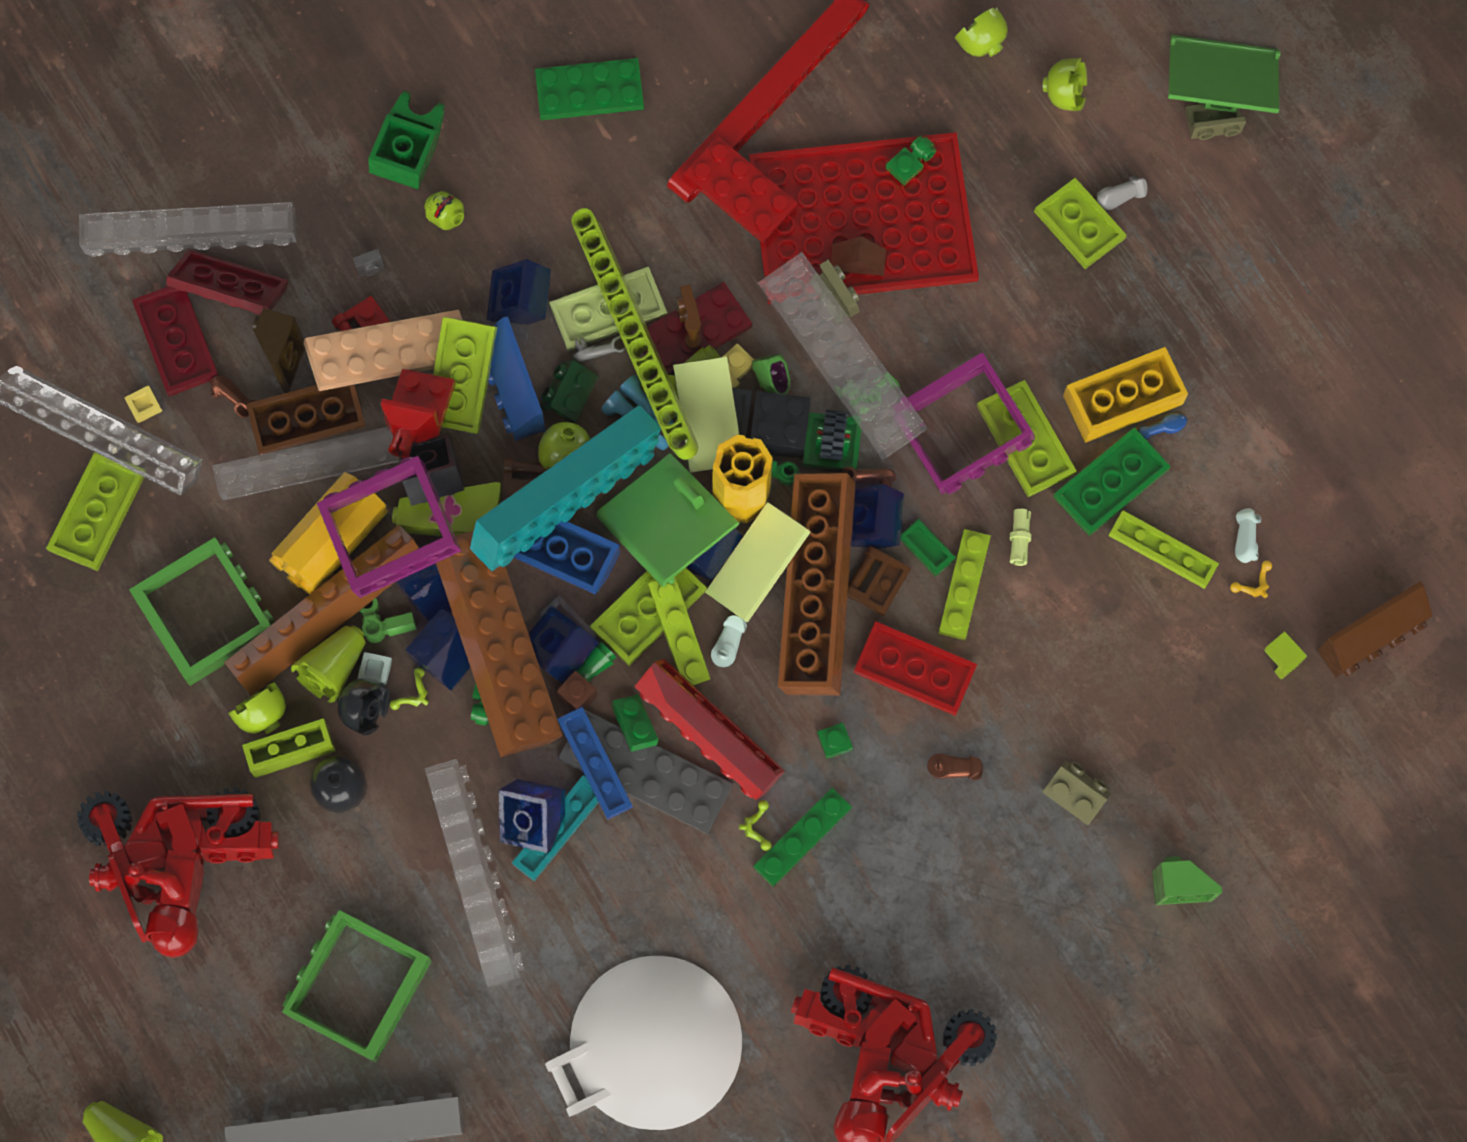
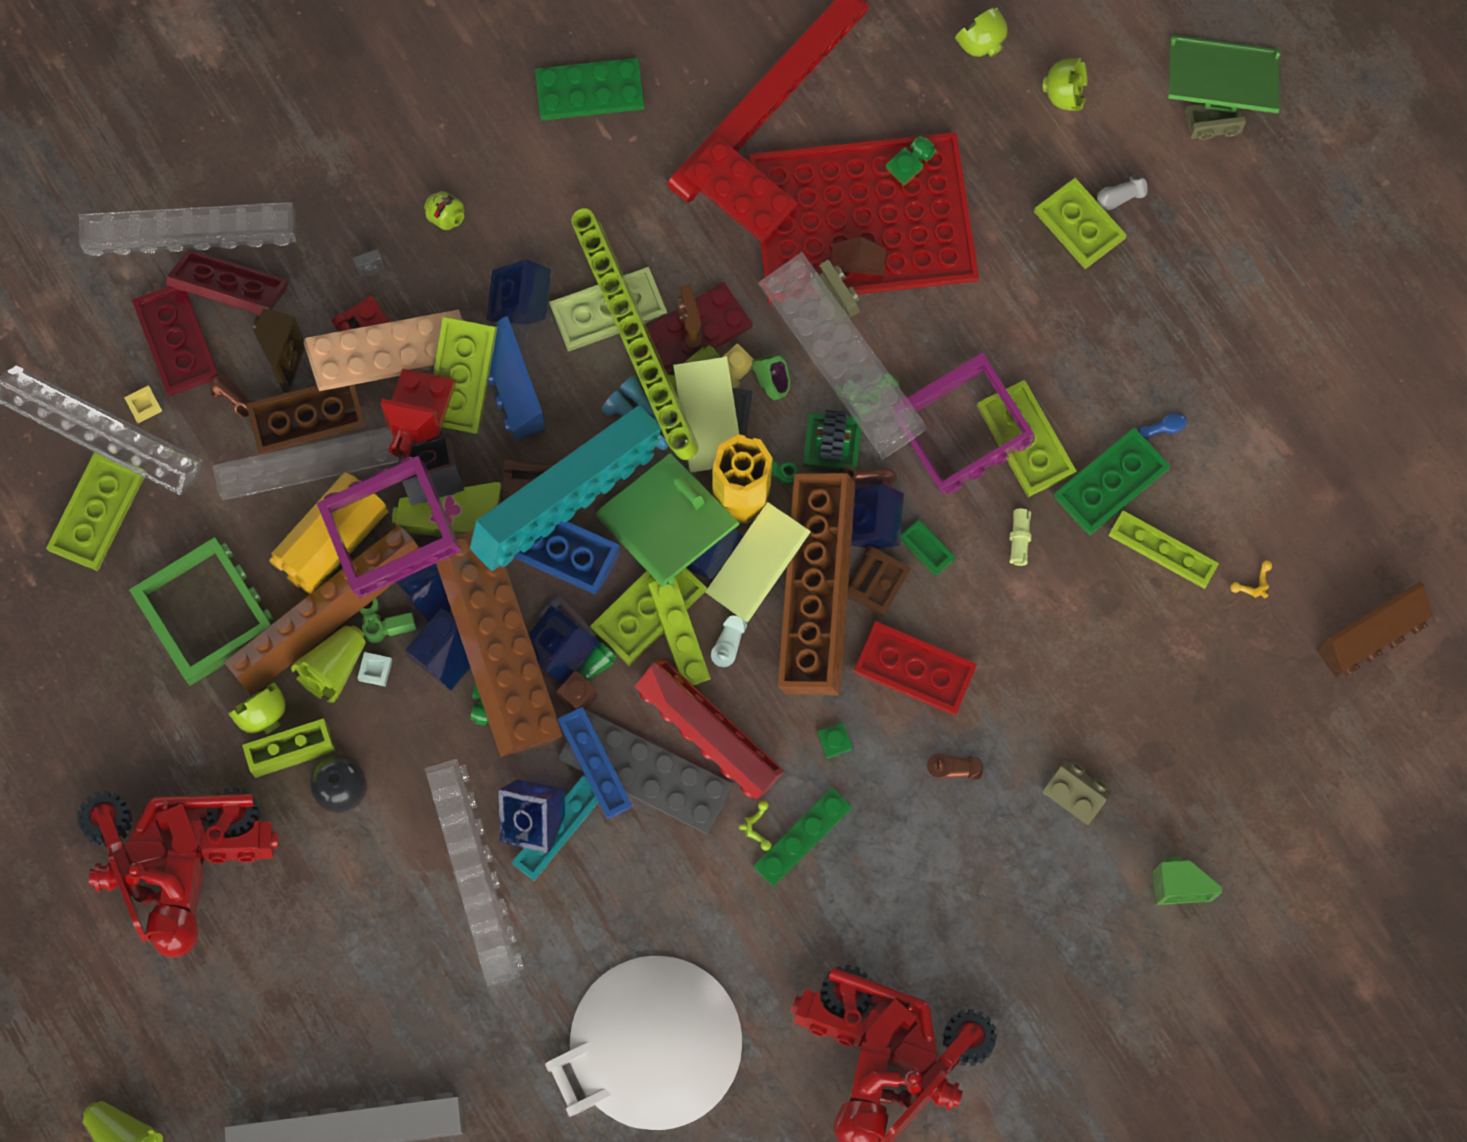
bright green window [282,910,432,1063] -> none
black cylinder [337,678,390,735] -> none
green brick [368,91,445,190] -> none
lime piece [390,667,429,710] -> none
lime cylinder [538,422,591,470] -> none
dark green bracket [540,360,599,423] -> none
light grey piece [573,336,626,362] -> none
green plate [611,694,659,752] -> none
black brick [751,391,811,459] -> none
lime plate [938,529,991,640] -> none
yellow brick [1063,347,1188,443] -> none
light aqua piece [1235,508,1261,563] -> none
lime panel [1265,631,1307,680] -> none

